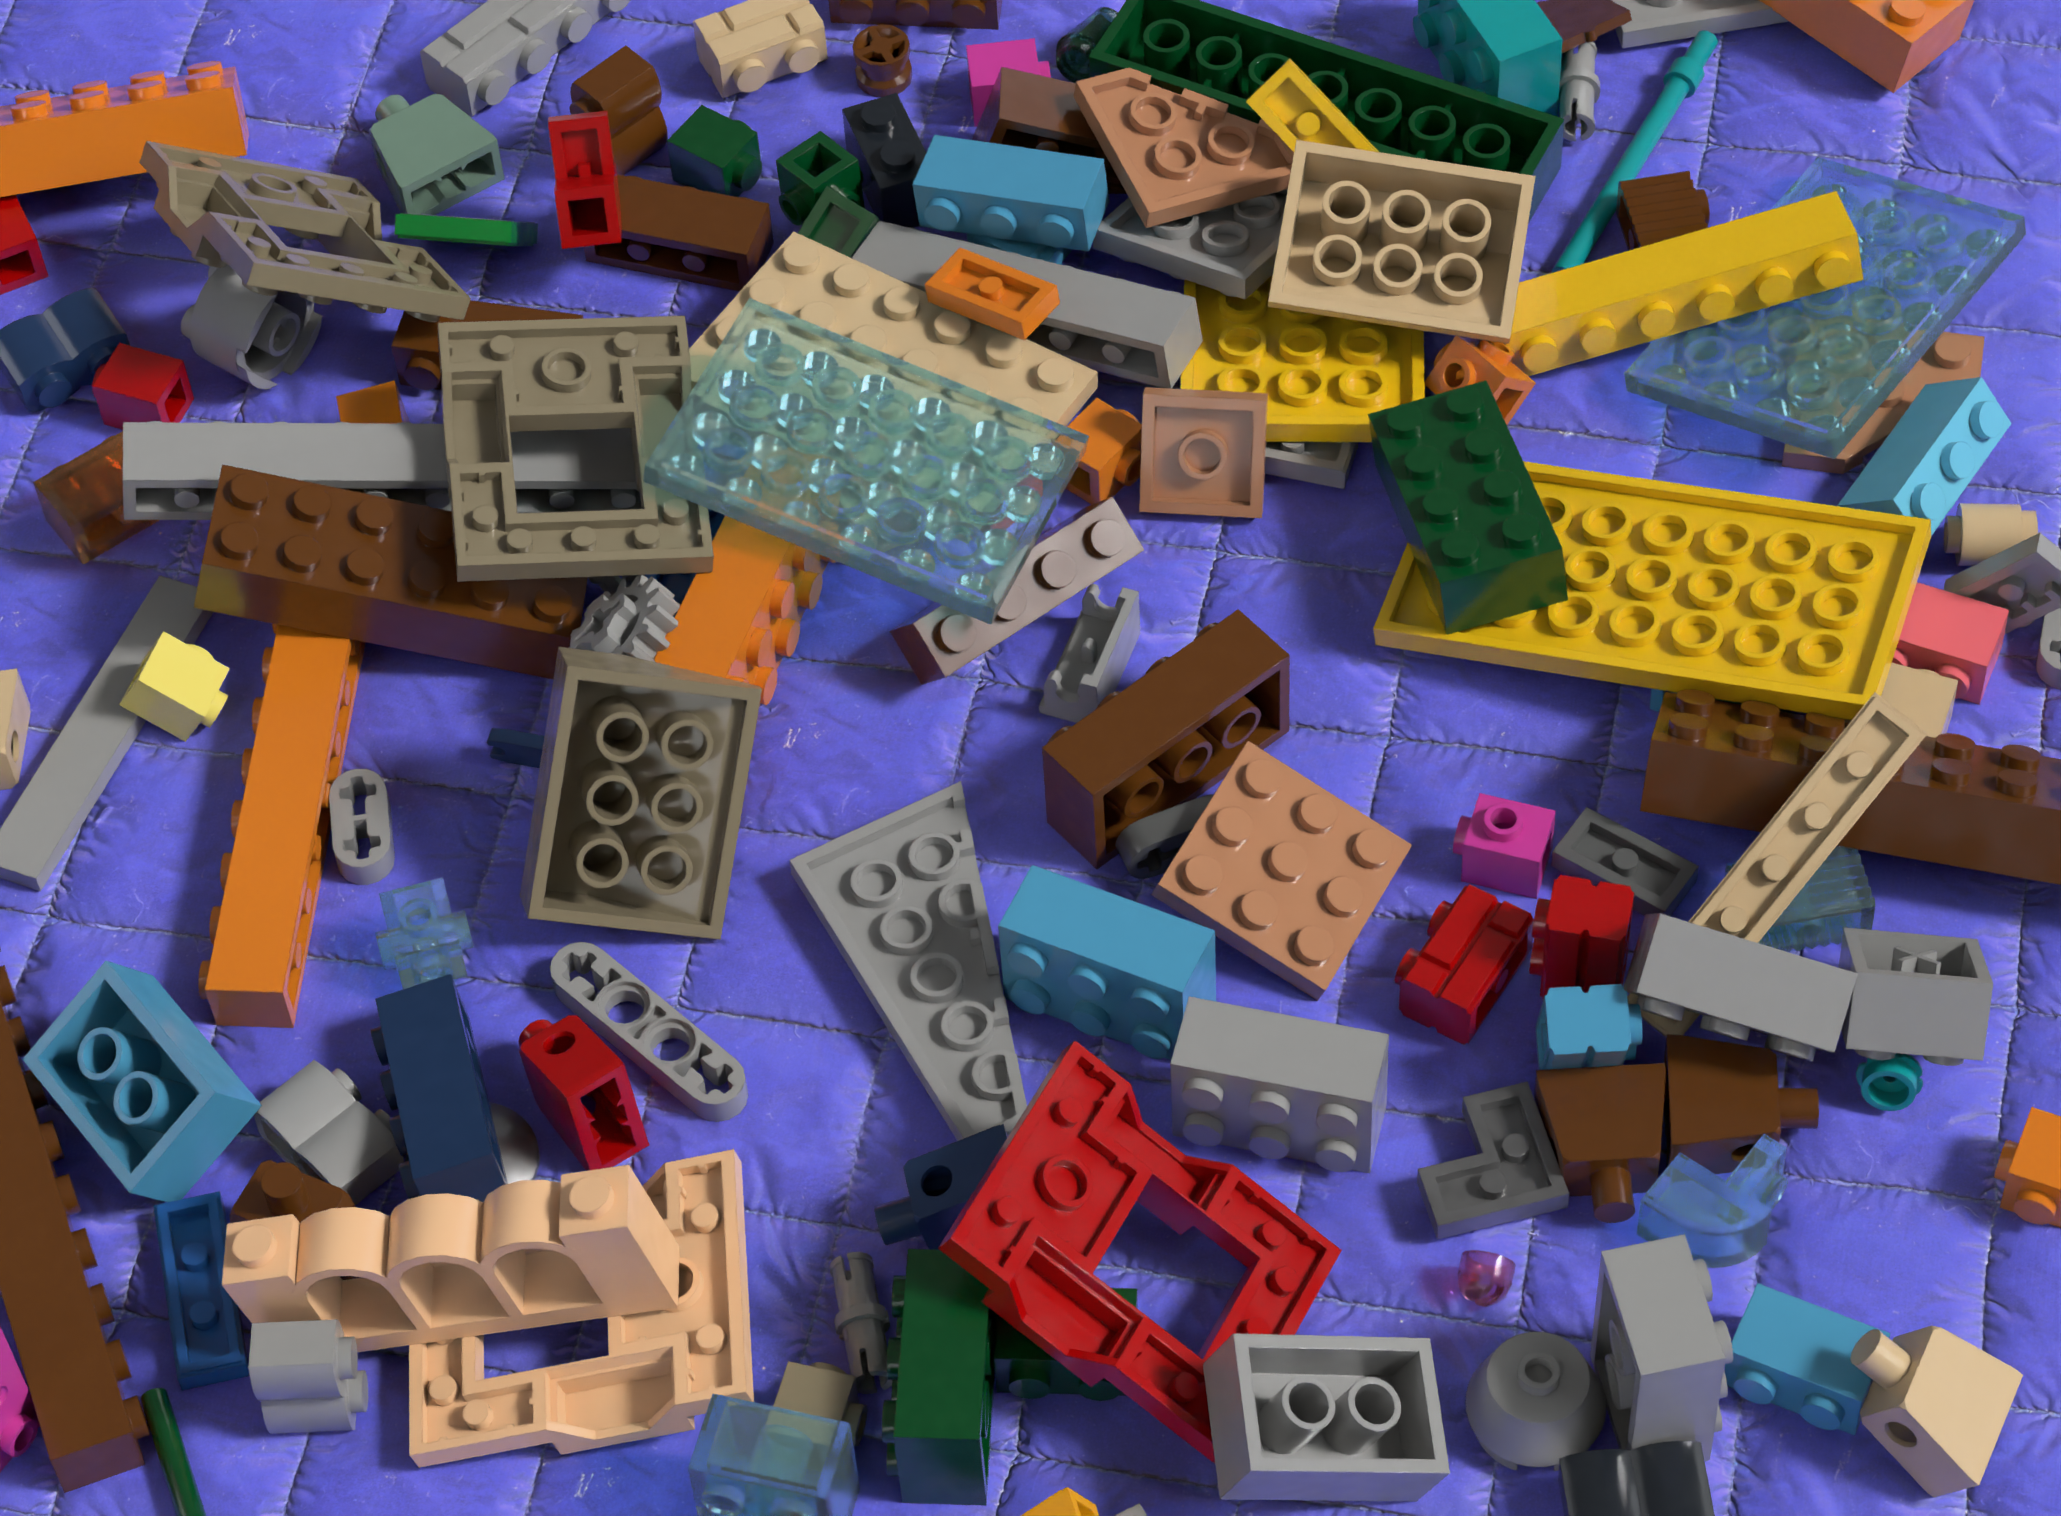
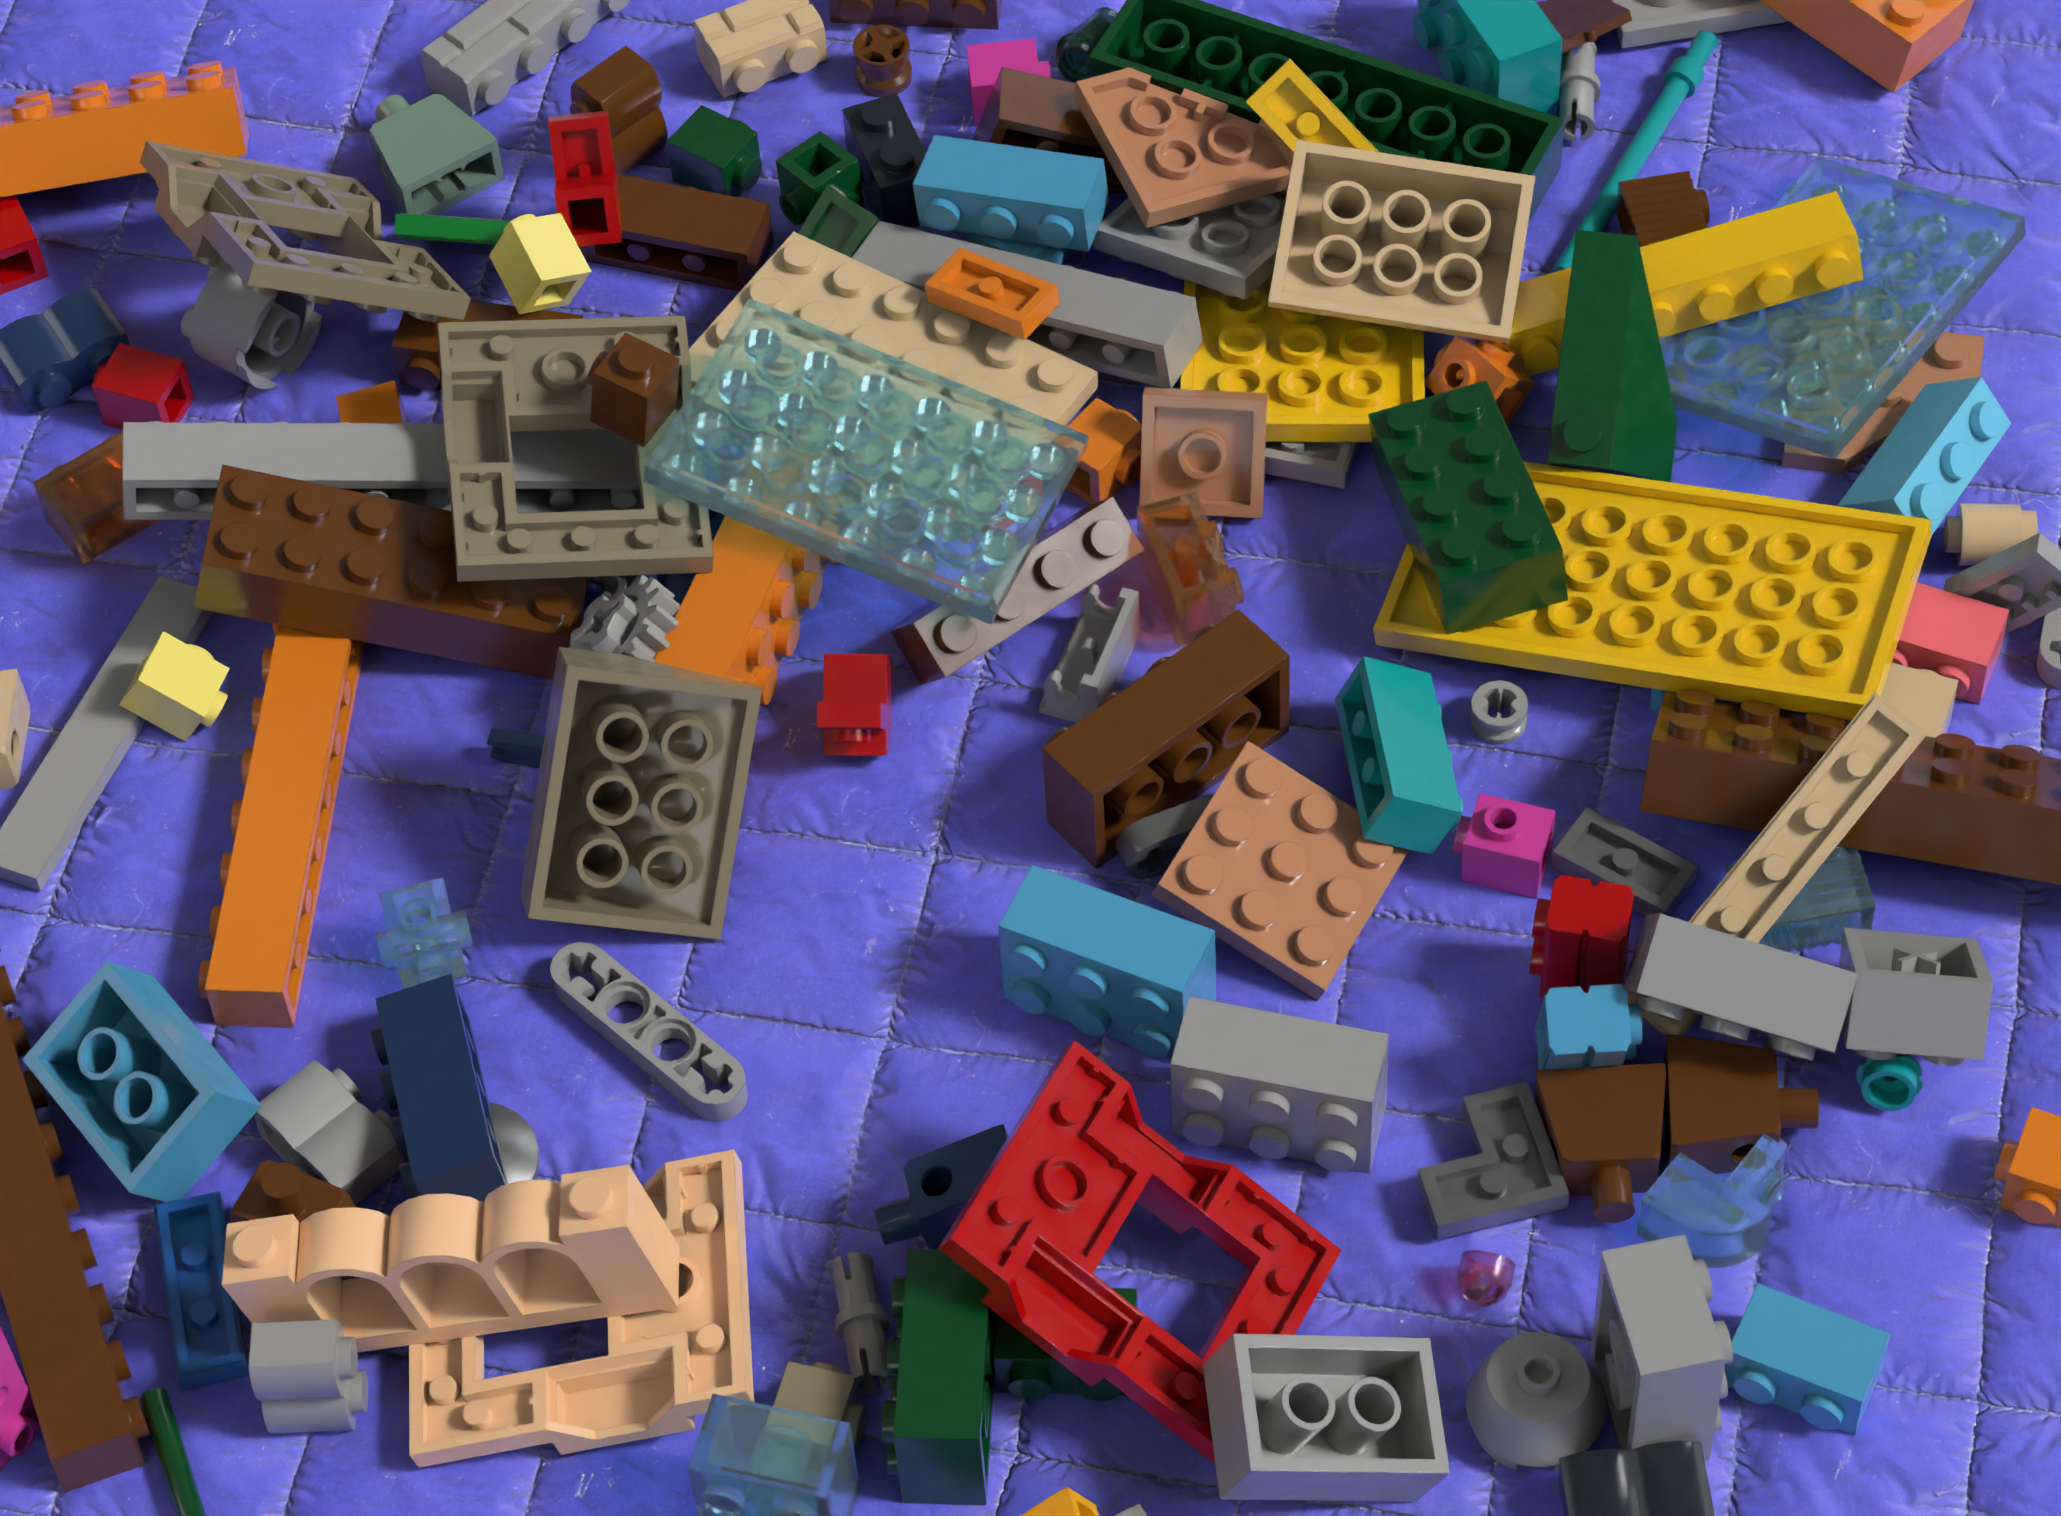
light grey beam [329,769,395,885] -> none
red torso [518,1015,649,1171] -> none
light grey wing [789,781,1027,1141] -> none
red brick [1394,884,1534,1045] -> none
tan torso [1850,1326,2023,1497] -> none
none -> light yellow brick [489,213,592,314]
none -> reddish brown brick [587,332,680,448]
none -> red brick [817,654,893,756]
none -> clear orange brick [1136,492,1244,647]
none -> teal brick [1335,656,1463,855]
none -> light grey bush [1470,680,1528,745]
none -> dark green wedge [1547,230,1678,482]

